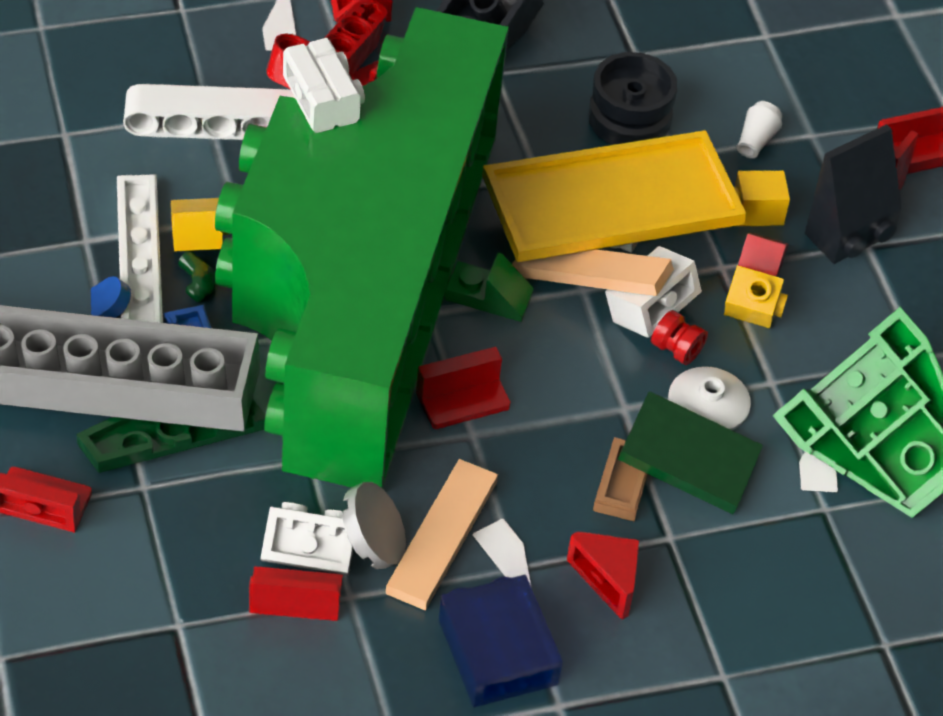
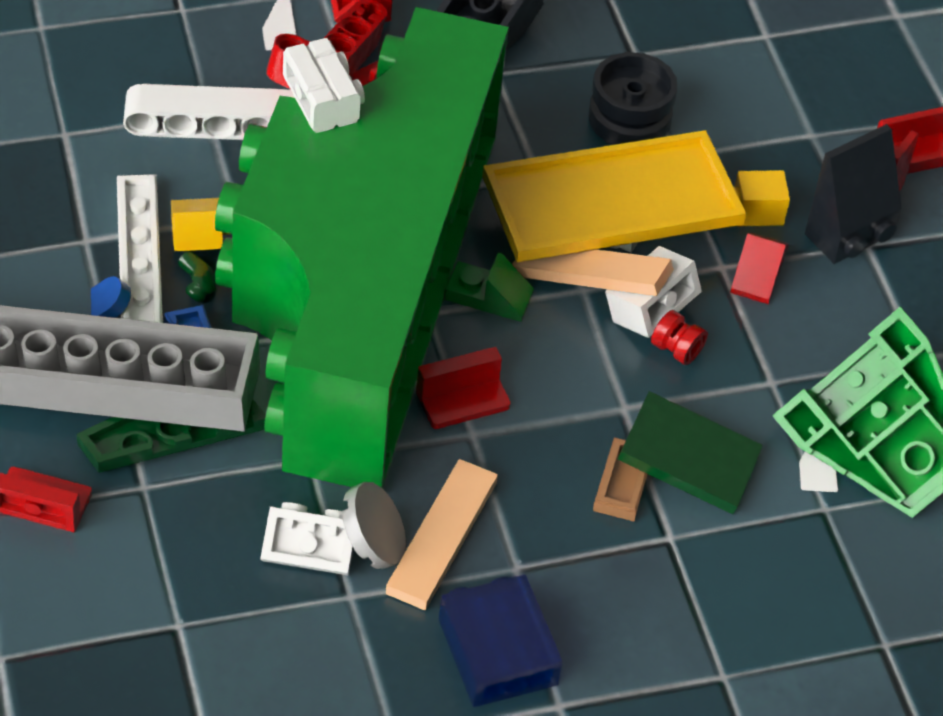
red panel [249,566,343,621] -> none
white sticker [473,519,535,610] -> none
red slope [567,531,639,620] -> none
white dish [668,367,751,431] -> none
yellow brick [724,265,788,329] -> none
white cone [737,101,782,158] -> none

